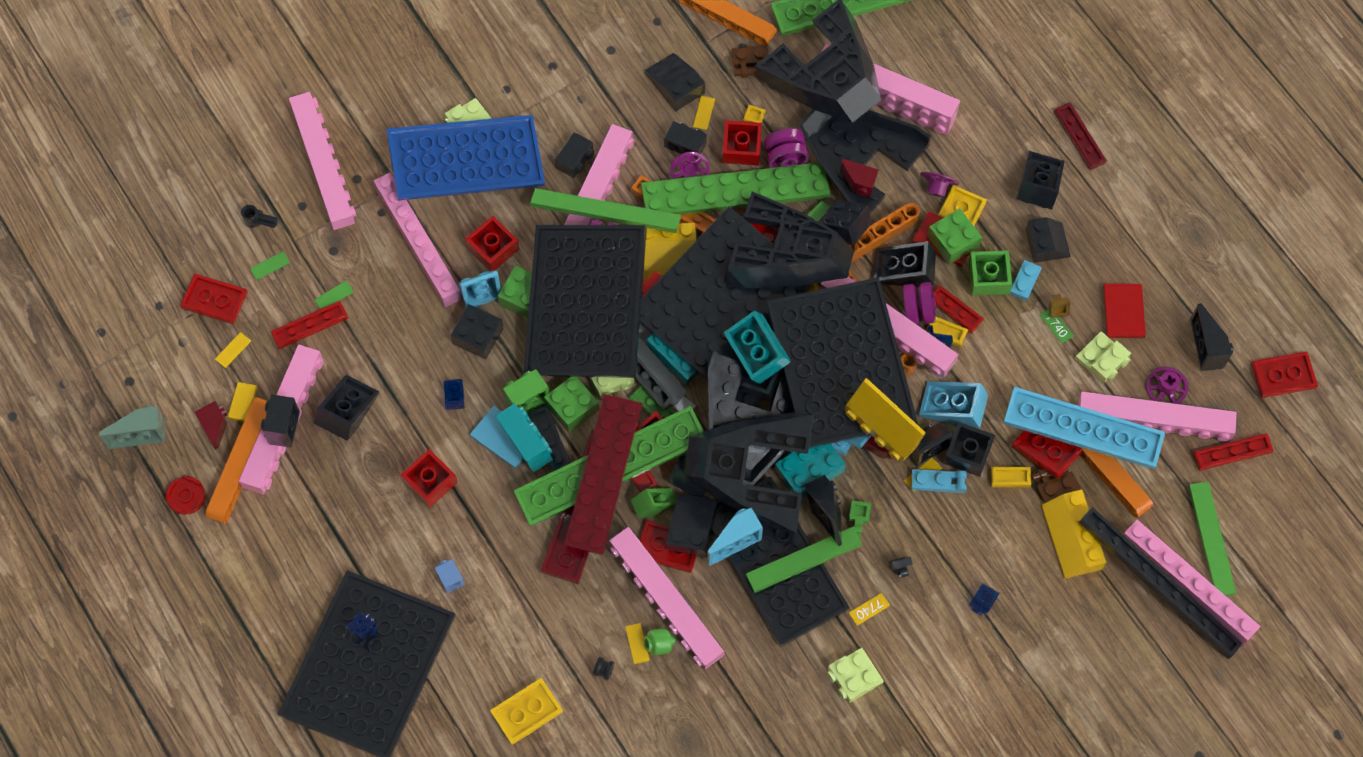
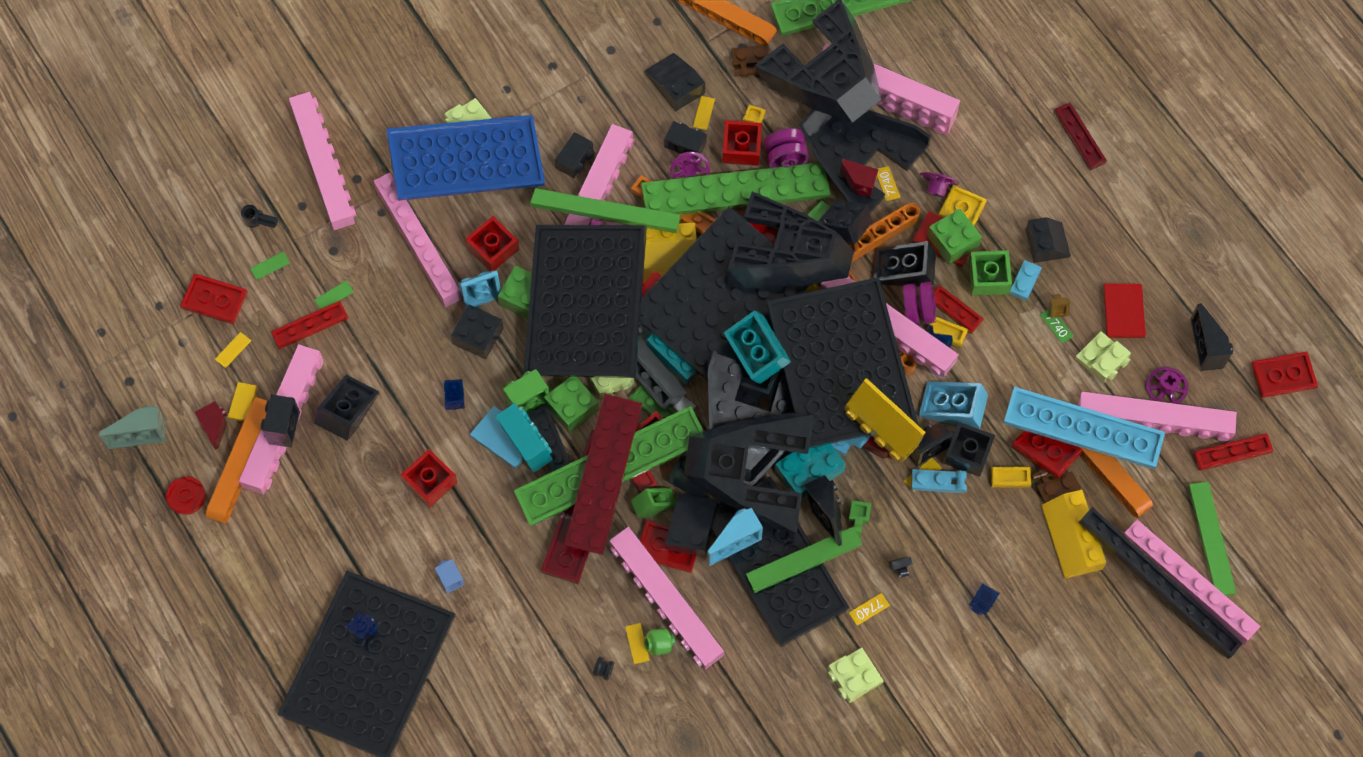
yellow plate [490,678,563,745] -> none
black slope [1017,151,1065,210] -> none
none -> yellow sticker [877,166,901,201]

